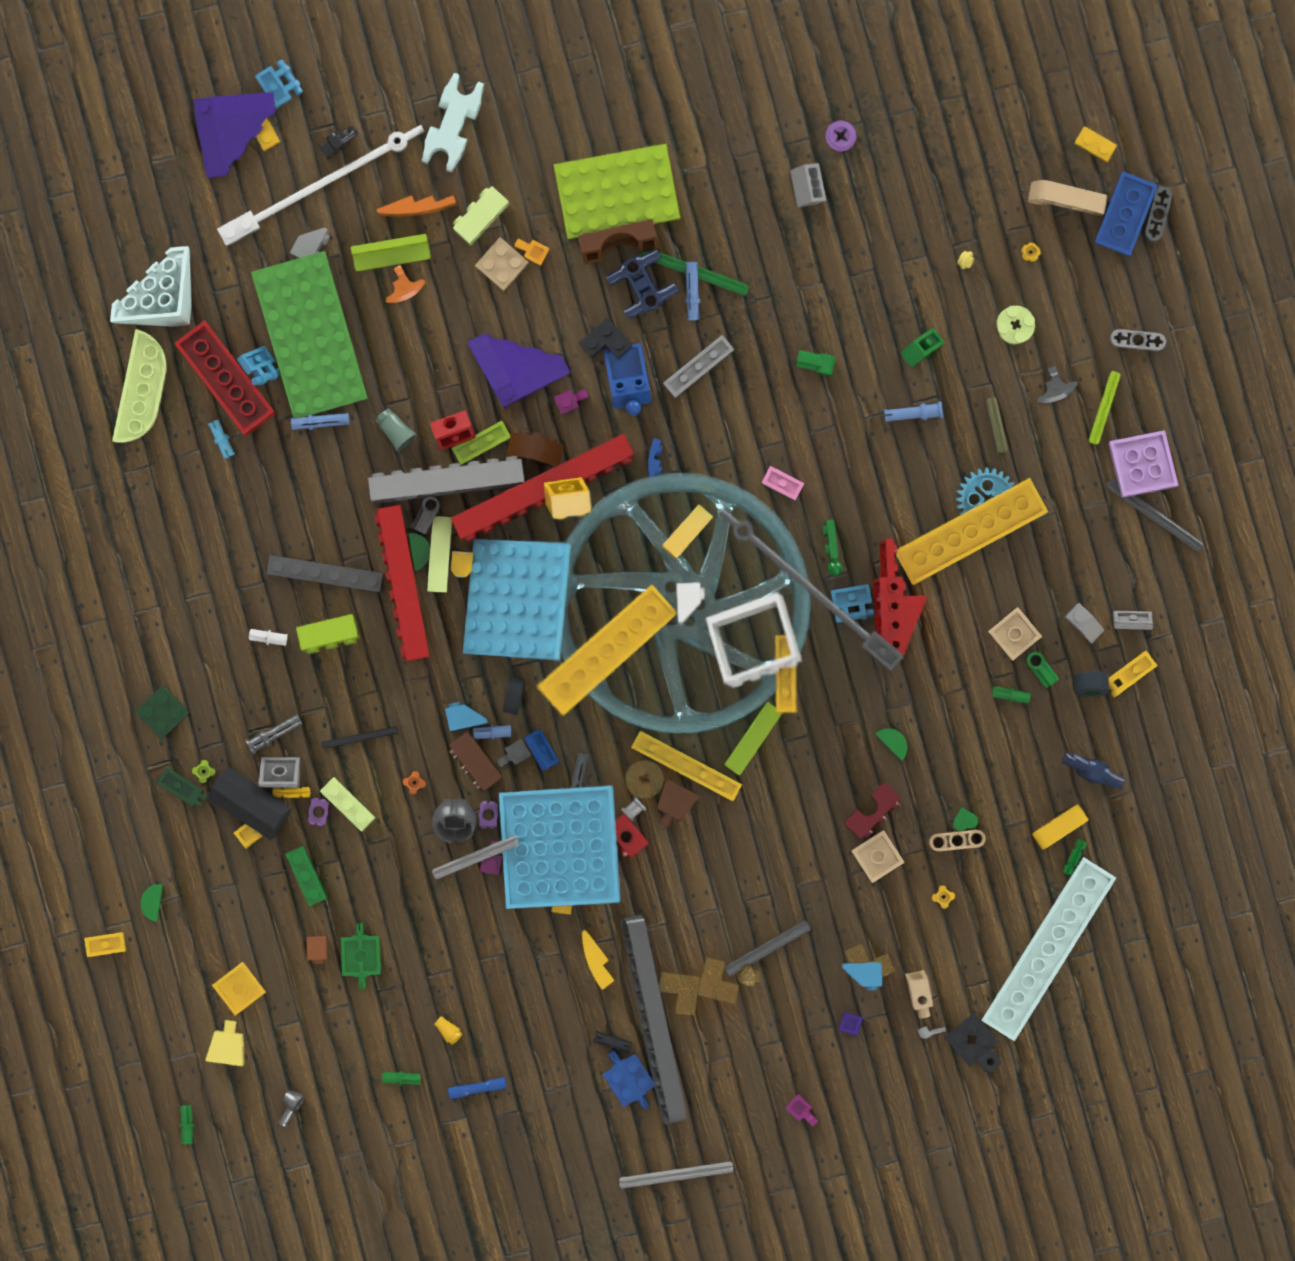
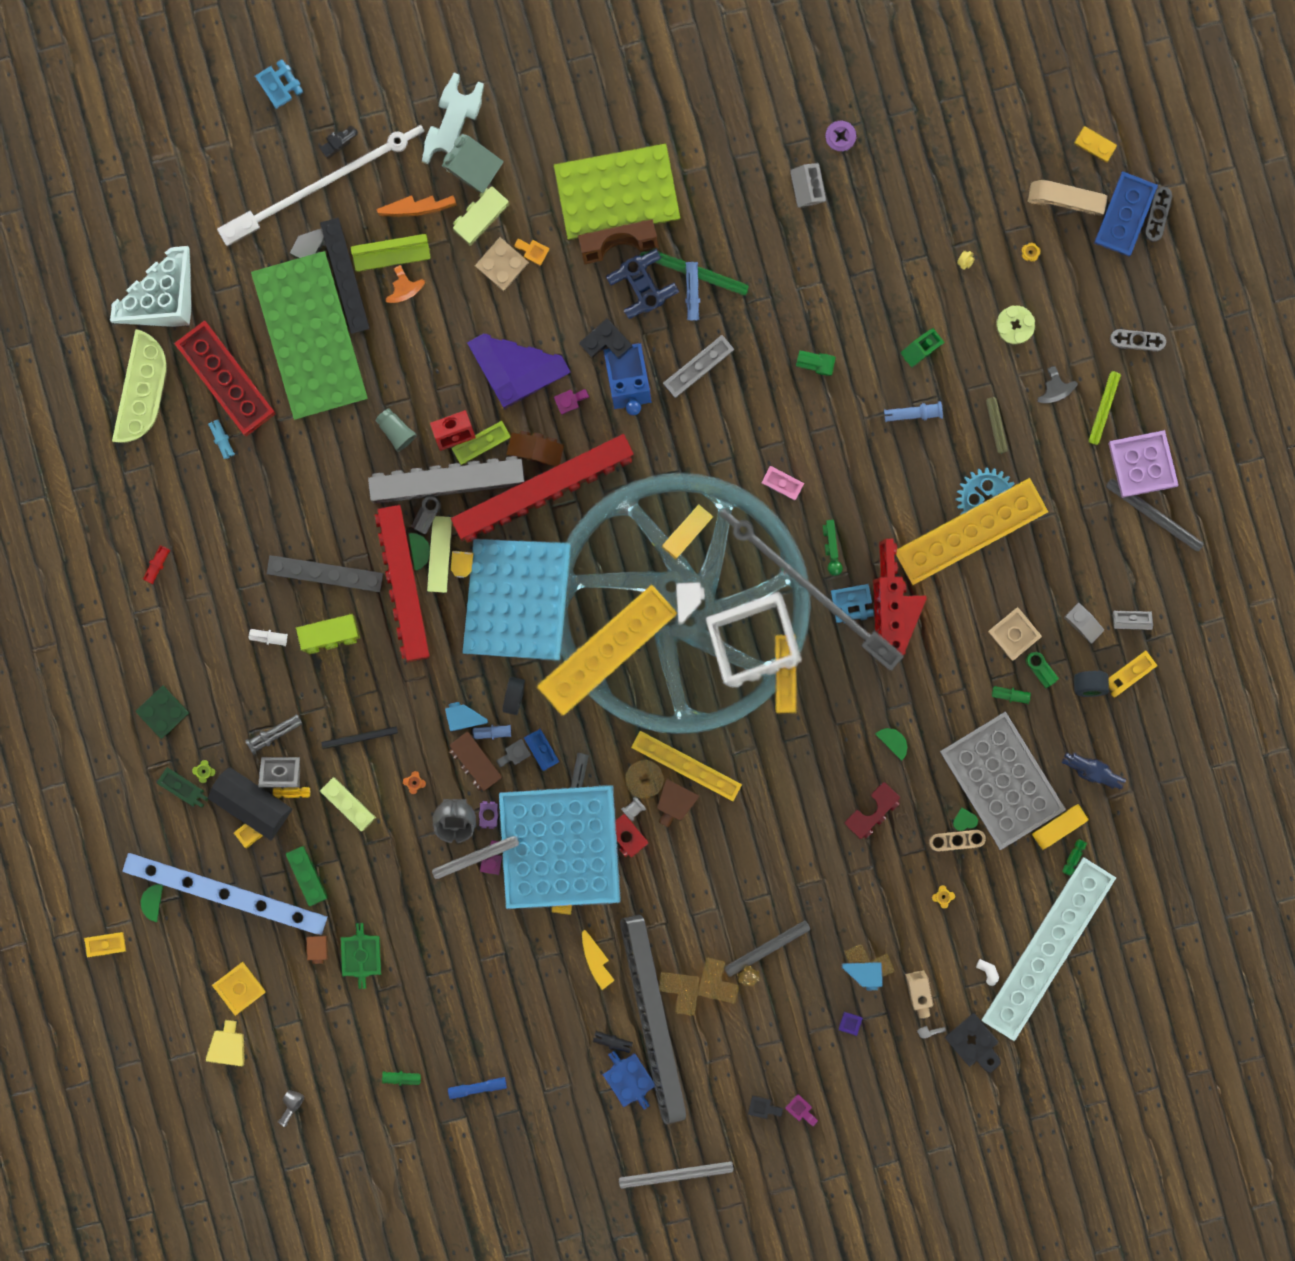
green axle [179,1105,194,1144] -> none
dark purple slope [194,92,276,178] -> none
dark azure plate [237,346,281,385] -> none
yellow plate [256,118,280,151] -> none
medium blue pin [291,413,349,430] -> none
medium lavender piece [308,798,329,826] -> none
yellow cone [434,1017,463,1045] -> none
yellow brick [544,477,591,519] -> none
blue slope [648,438,663,480] -> none
lime panel [724,701,782,776] -> none
tan plate [851,830,905,883] -> none
none -> light blue beam [122,853,327,935]
none -> red pin [142,545,171,585]
none -> black plate [320,218,370,334]
none -> sand green brick [442,134,504,193]
none -> black plate [748,1095,783,1119]
none -> light grey plate [940,712,1066,850]
none -> white arm [976,959,999,986]

